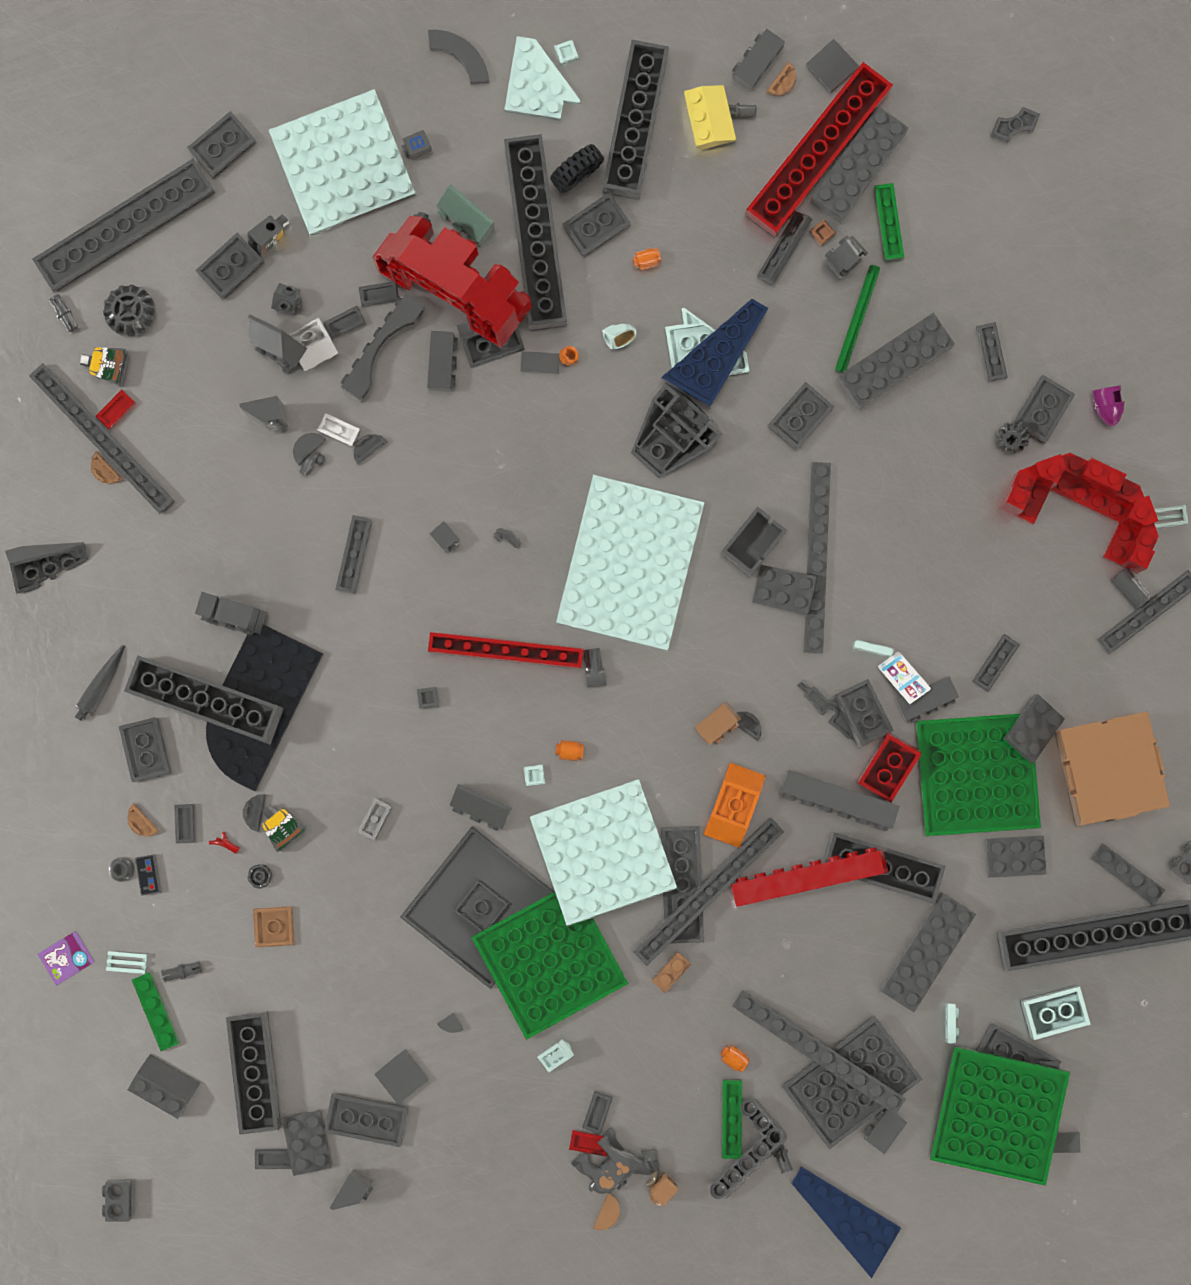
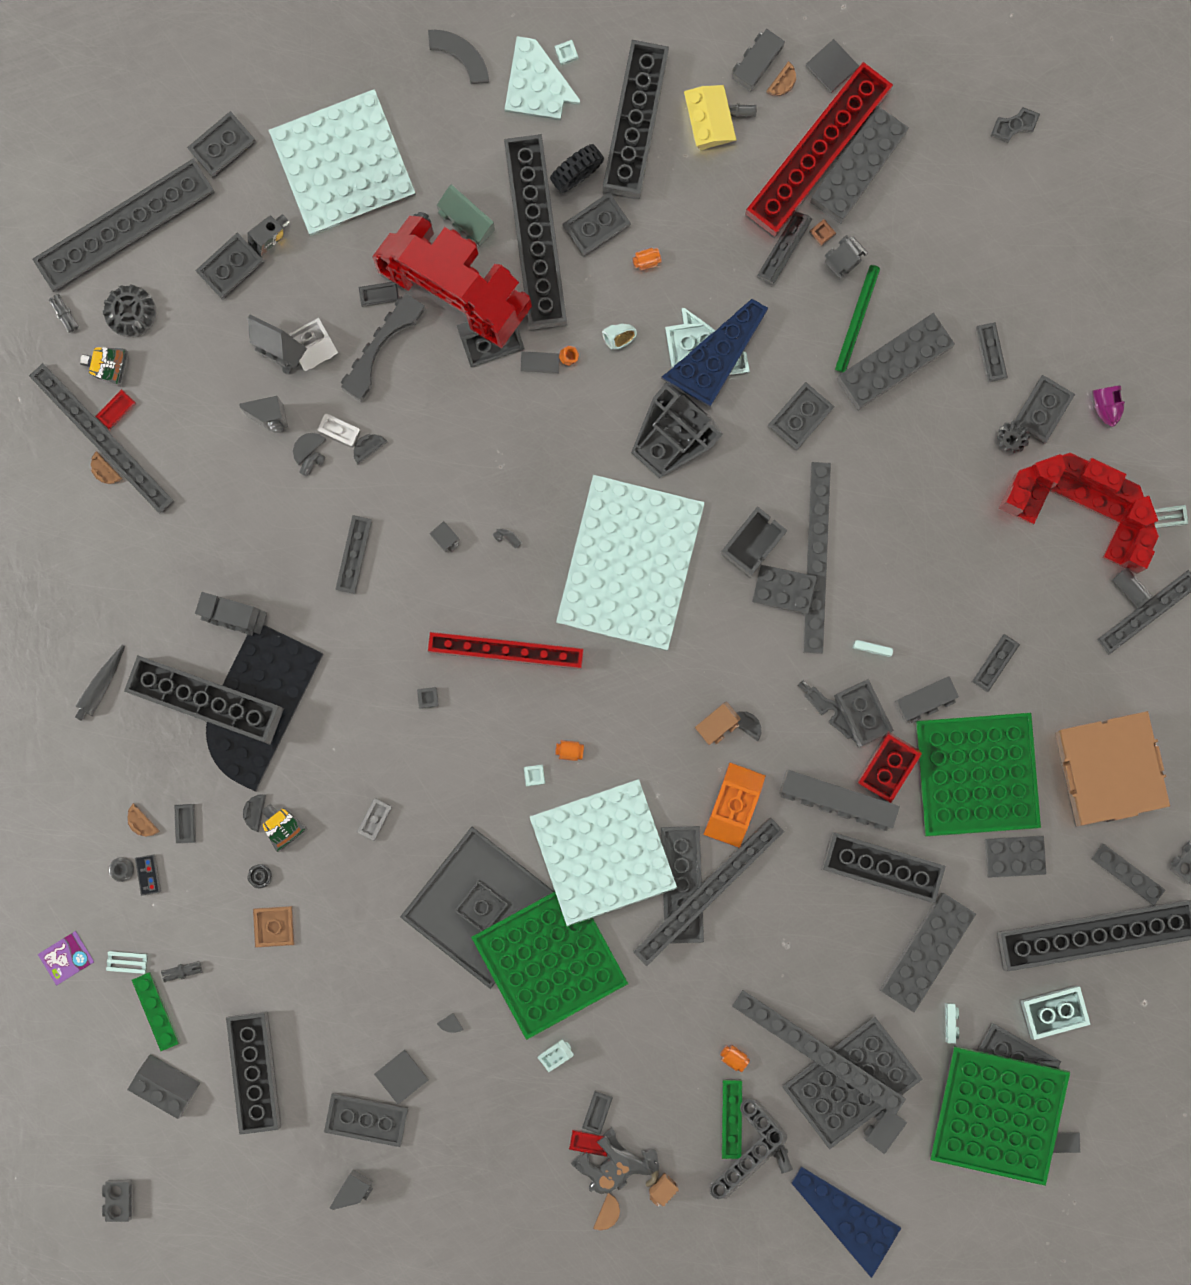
dark grey wedge [5,542,88,594] -> none
dark grey plate [118,717,170,782] -> none
red bar [209,832,240,854] -> none
dark grey tile [255,1149,292,1169] -> none
dark grey brick [271,283,302,315] -> none
dark grey plate [281,1110,331,1176] -> none
dark grey tile [323,306,366,340] -> none
dark grey brick [401,130,432,160] -> none
dark grey brick [427,331,458,392] -> none
dark grey slope [450,784,512,831] -> none
dark grey piece [583,648,607,688] -> none
medium nougat brick [652,952,691,993] -> none
red brick [731,847,888,907] -> none
green plate [874,183,904,261] -> none
sticker [878,652,931,704] -> none
dark grey plate [1003,694,1065,763] -> none

